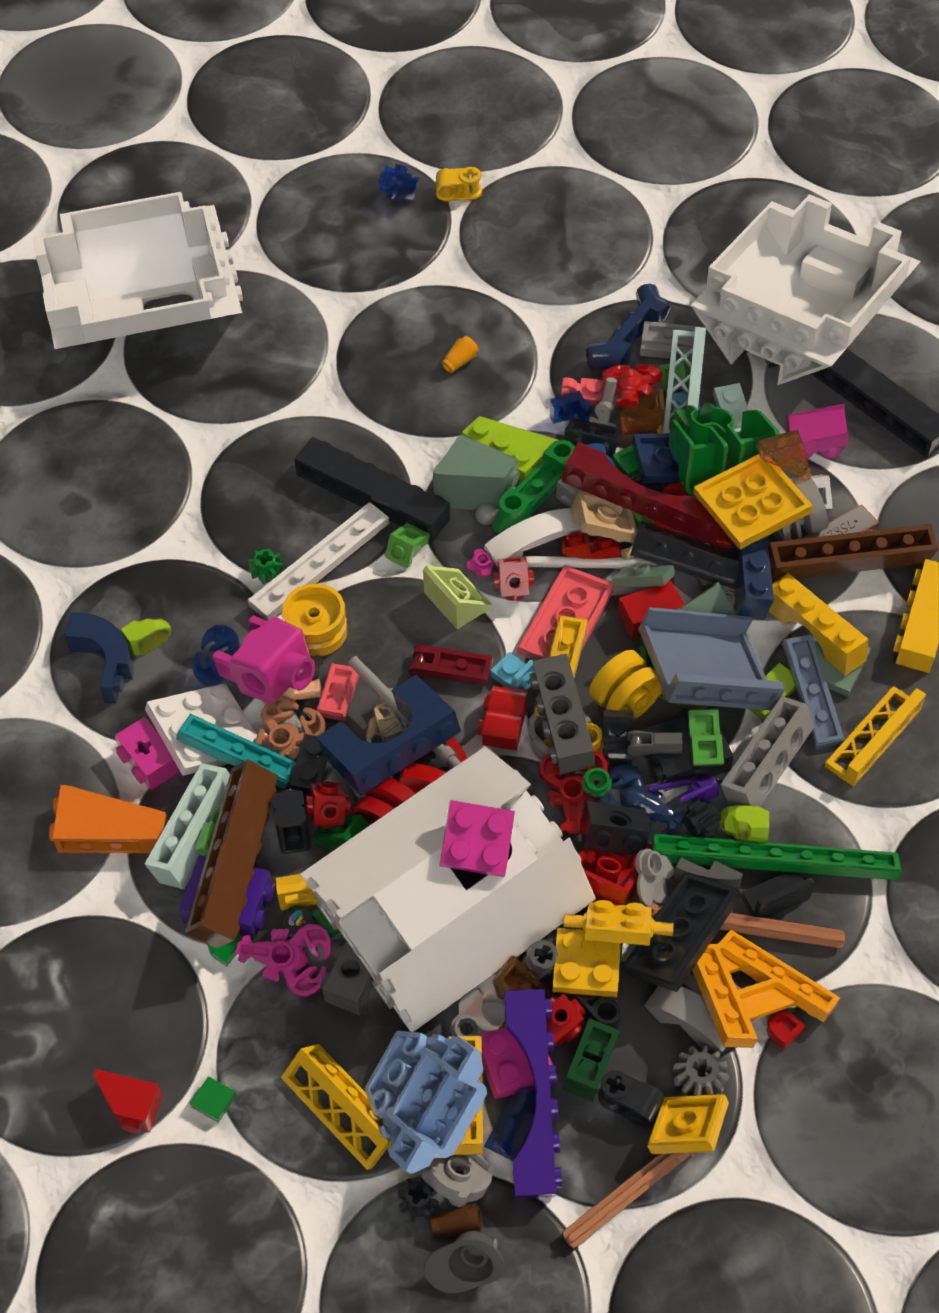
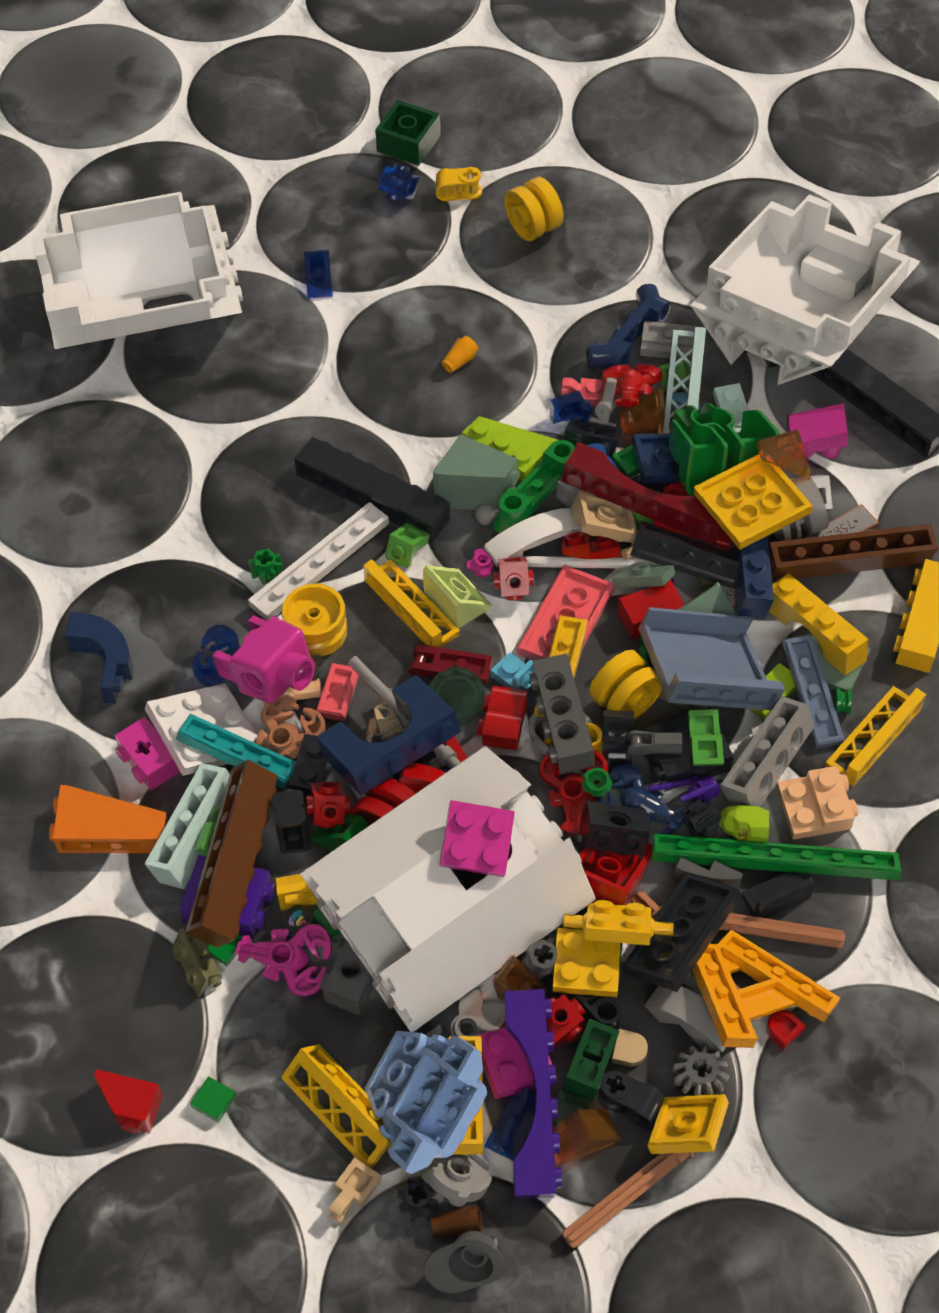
lime rock [119,619,171,656] -> none
light grey plate [635,849,675,907] -> none
none -> olive hinge [173,928,222,997]
none -> clear blue slope [304,250,333,299]
none -> tan plate [329,1157,382,1224]
none -> yellow fence [363,559,460,648]
none -> dark green brick [375,100,441,166]
none -> clear green tile [429,667,486,726]
none -> yellow wheel [504,176,564,242]
none -> tile [552,1091,591,1127]
none -> clear orange slope [553,1109,621,1165]
none -> tan tile [612,1029,648,1067]
none -> light nougat plate [776,766,858,840]
none -> green bush [833,688,852,715]

